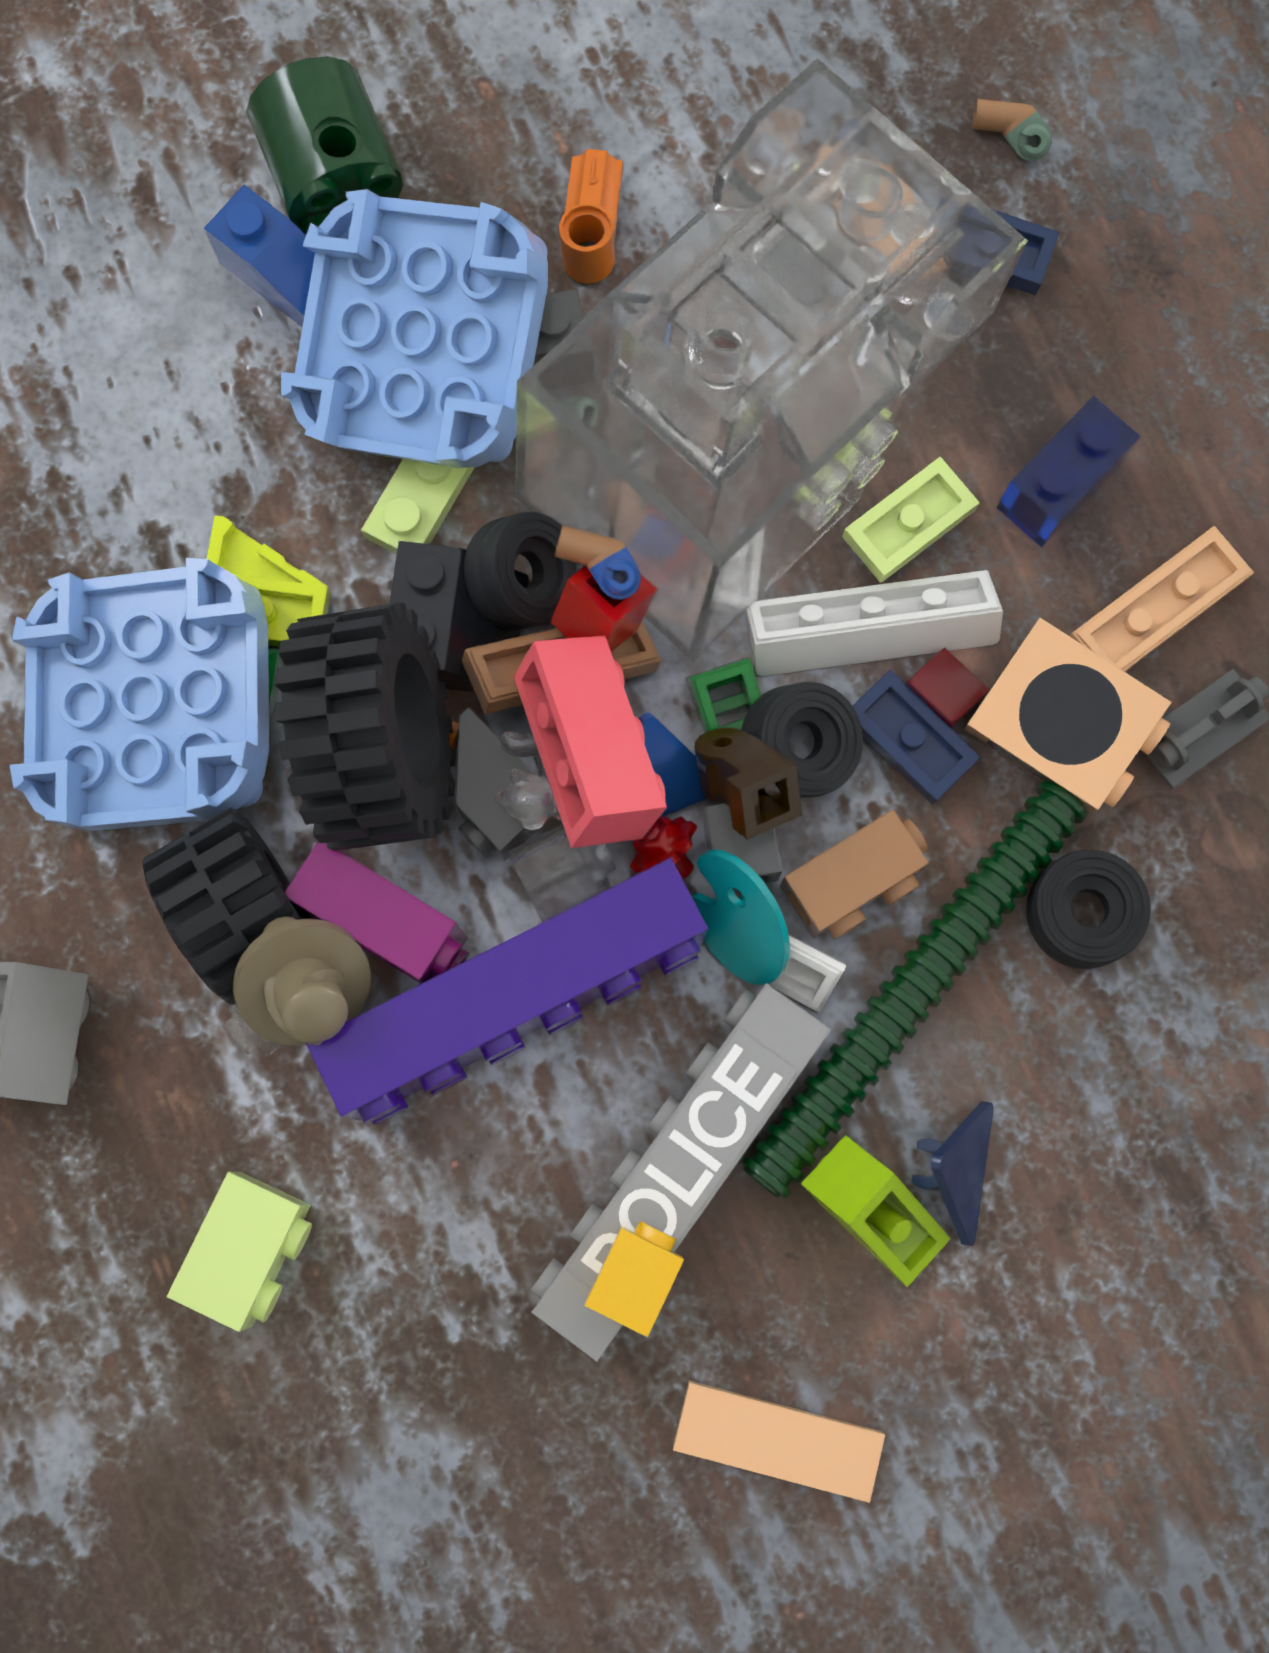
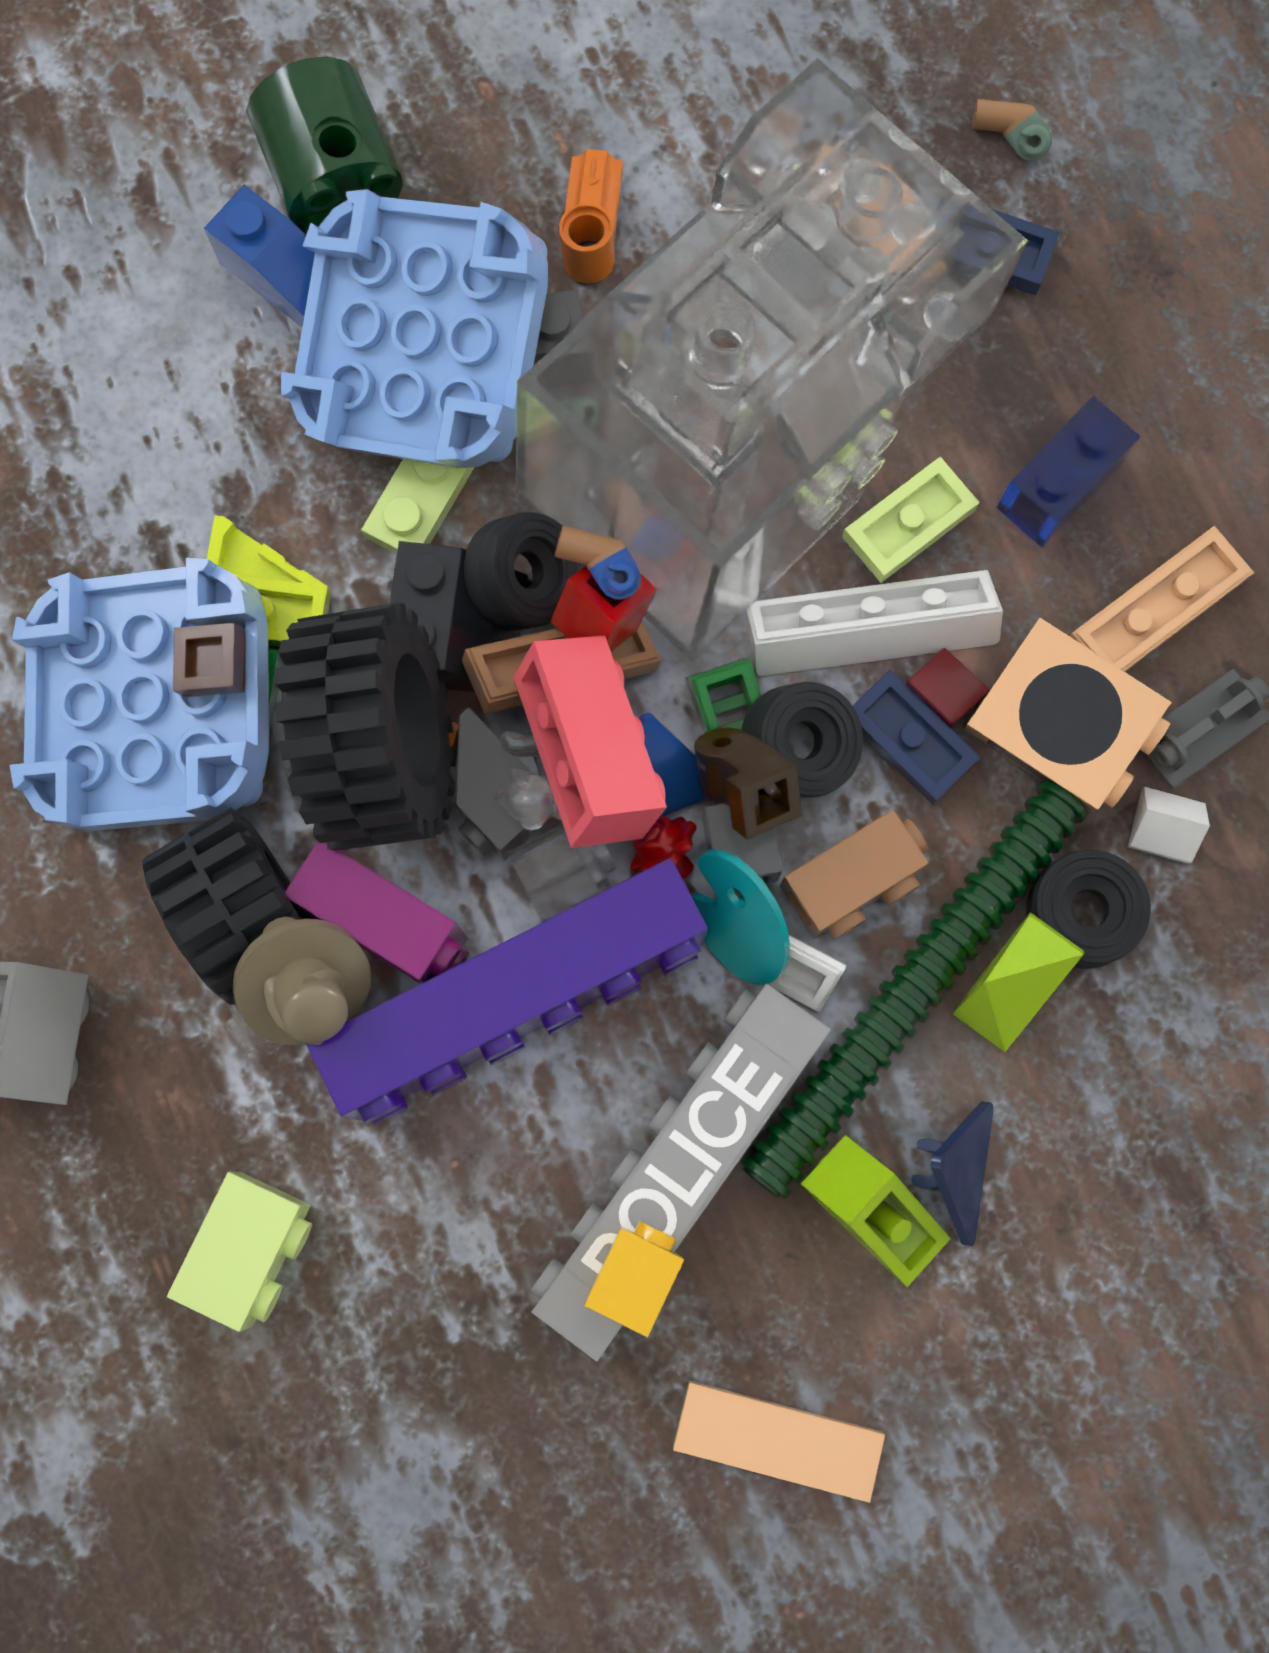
none -> tile [173,623,245,697]
none -> lime slope [952,912,1084,1052]
none -> white slope [1127,787,1210,864]

